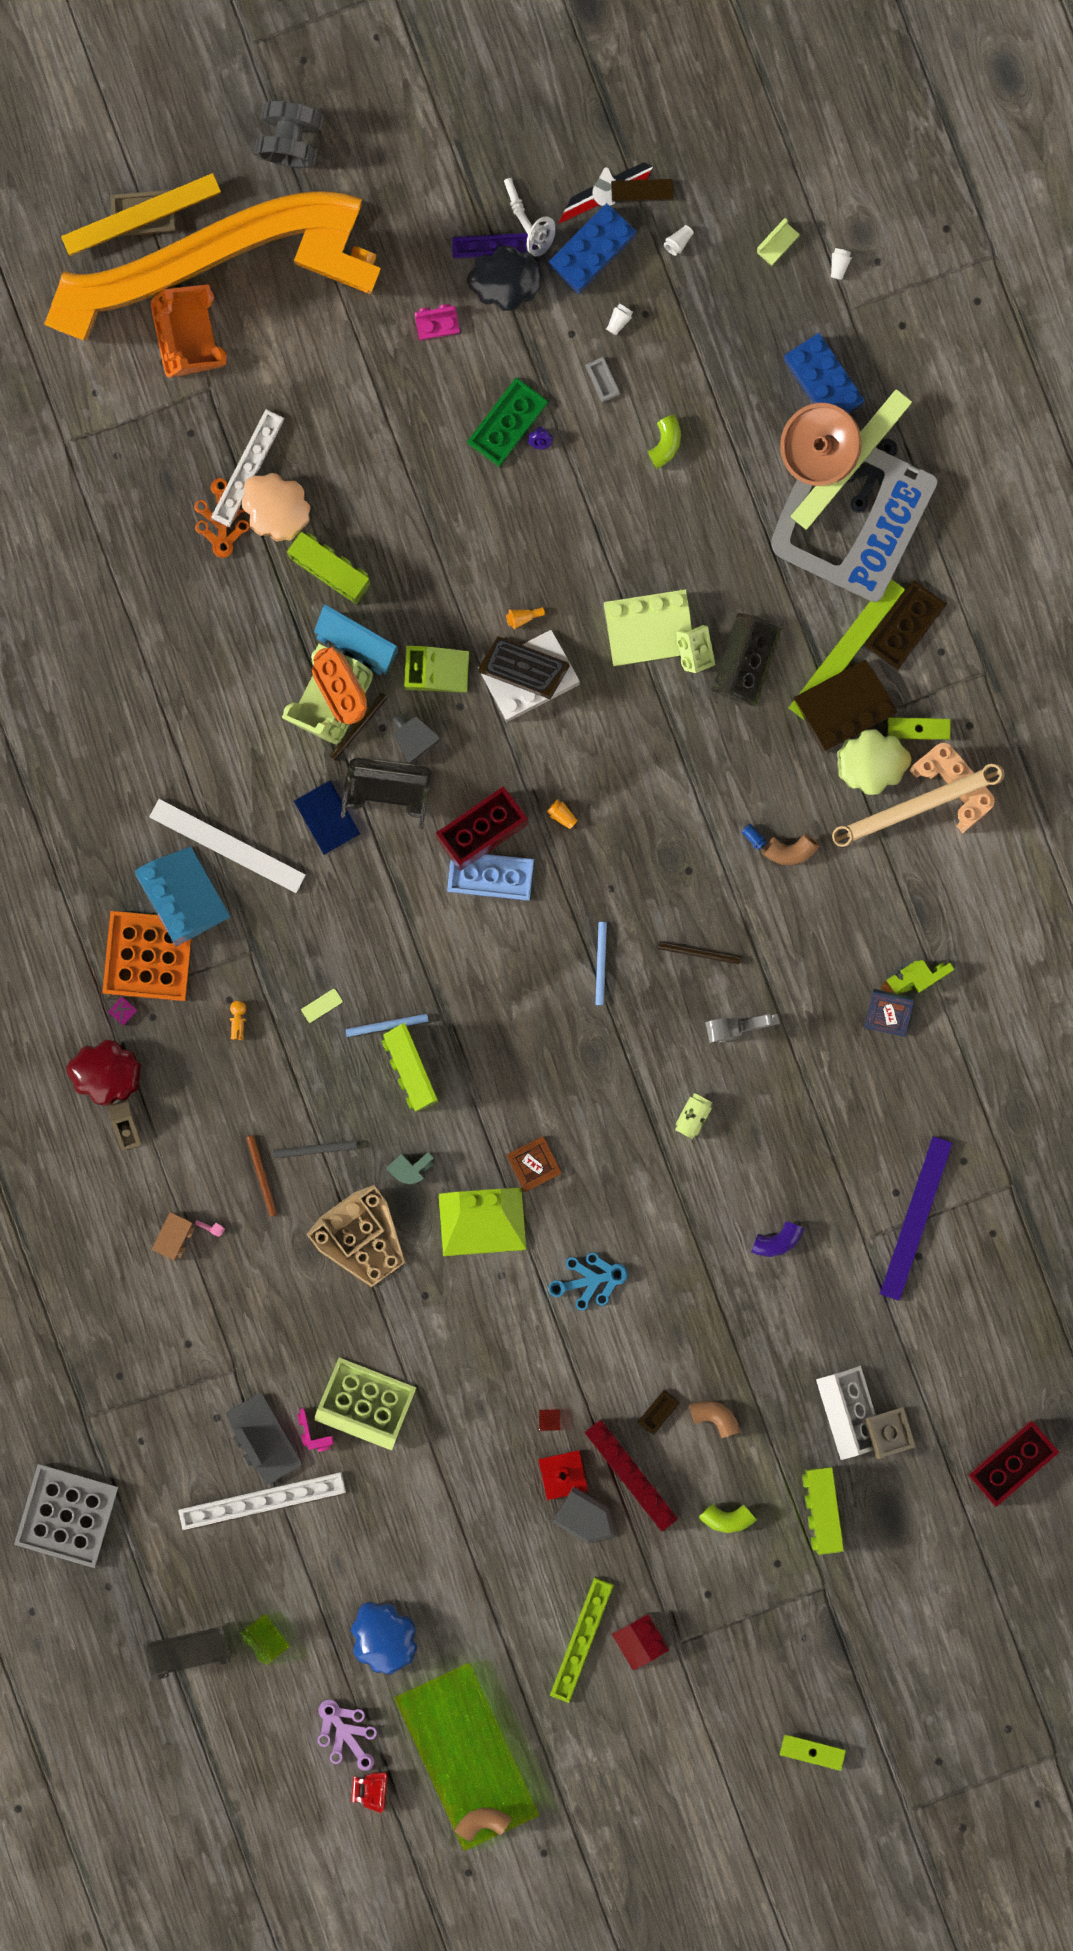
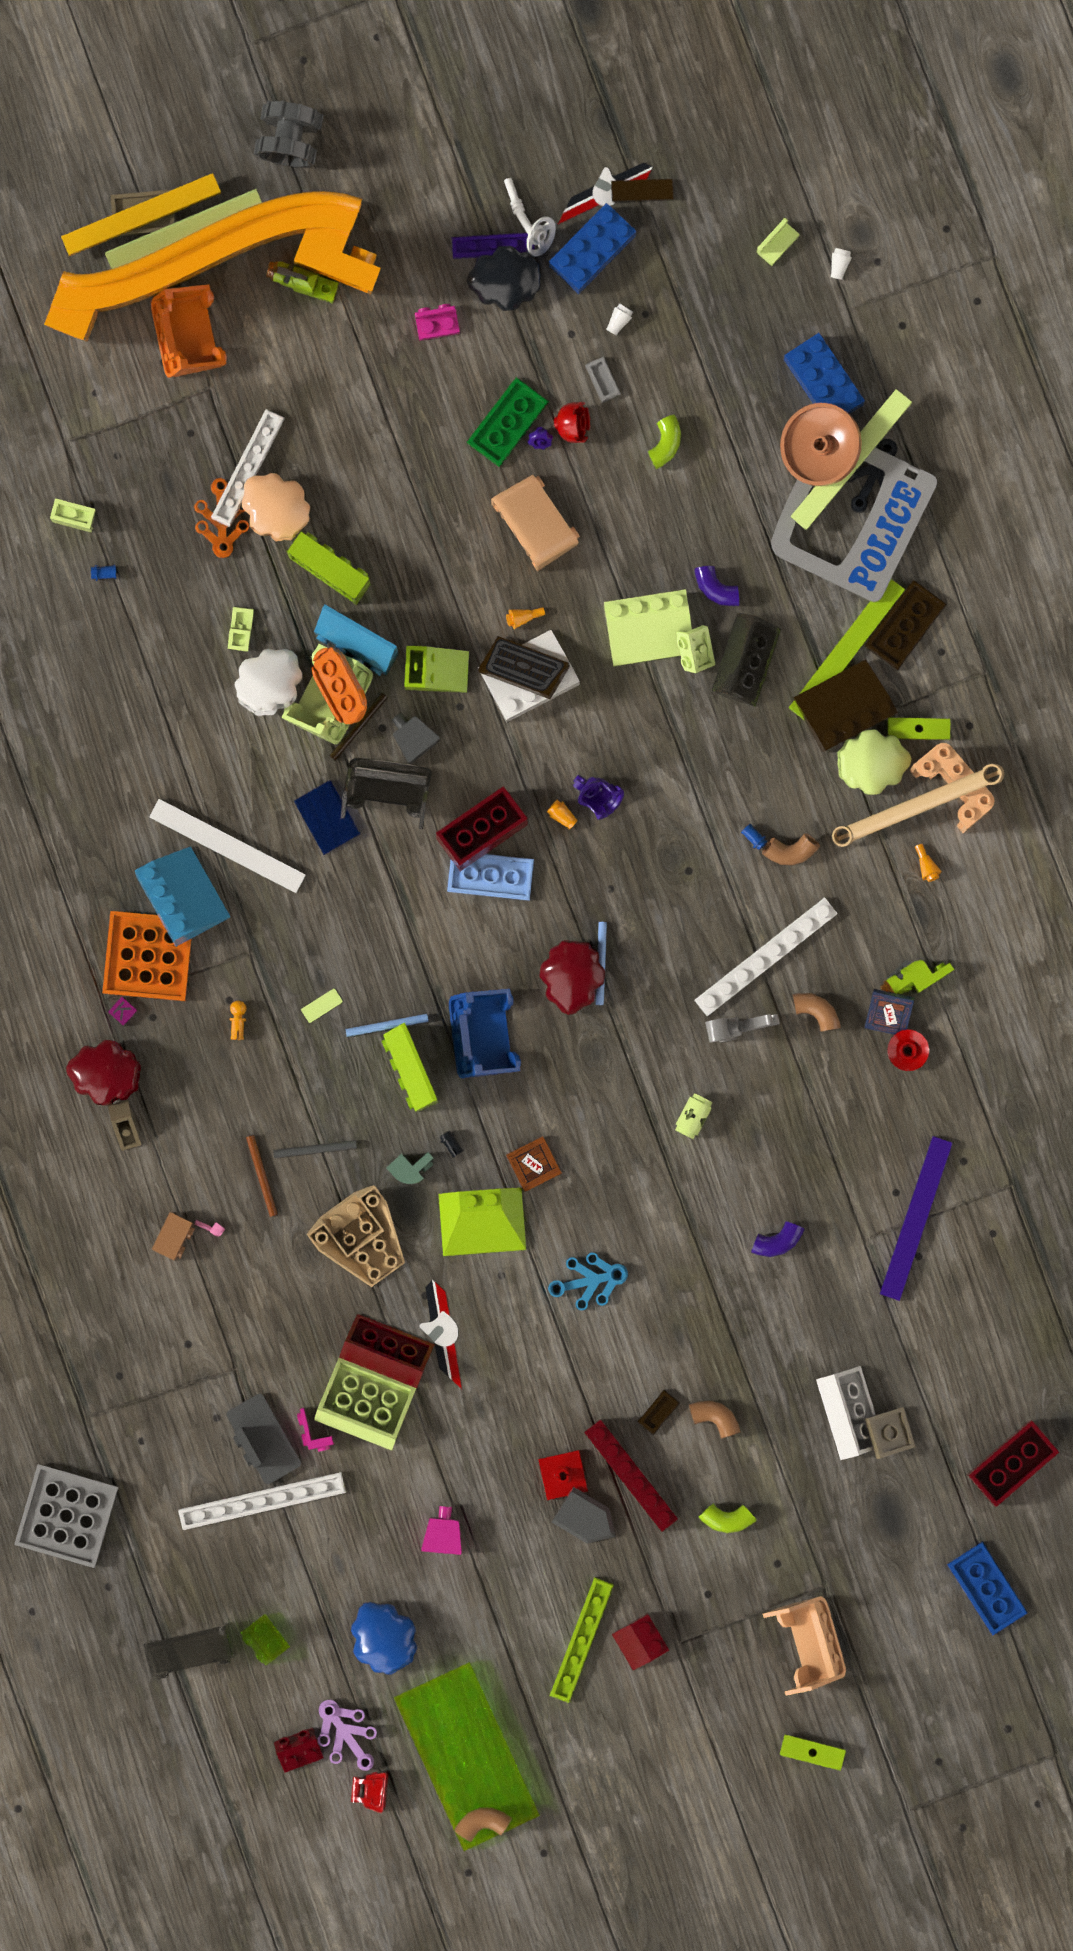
clear red tile [539,1409,560,1431] -> none
dark brown bar [658,941,741,964] -> none
white cone [664,225,694,255] -> none
lime brick [802,1466,844,1555] -> none
none -> yellowish green panel [50,498,96,533]
none -> blue pin [91,565,116,581]
none -> yellowish green tile [105,189,262,269]
none -> yellowish green slope [228,606,254,651]
none -> white piece [235,649,302,717]
none -> lime plate [266,261,339,303]
none -> dark red bracket [274,1728,324,1773]
none -> dark red slope [339,1314,435,1388]
none -> sticker [419,1280,462,1389]
none -> dark pink torso [421,1506,462,1555]
none -> black pin [440,1130,464,1158]
none -> blue windscreen [449,989,521,1078]
none -> light nougat windscreen [491,475,580,571]
none -> dark red piece [540,940,605,1015]
none -> red cylinder [554,402,590,443]
none -> dark purple helmet [573,775,624,820]
none -> dark purple cylinder [694,566,739,606]
none -> white plate [694,897,837,1016]
none -> light nougat windscreen [763,1596,846,1695]
none -> medium nougat cylinder [793,993,841,1032]
none -> red dish [887,1030,929,1071]
none -> light orange cone [915,844,942,882]
none -> blue tile [947,1542,1028,1635]

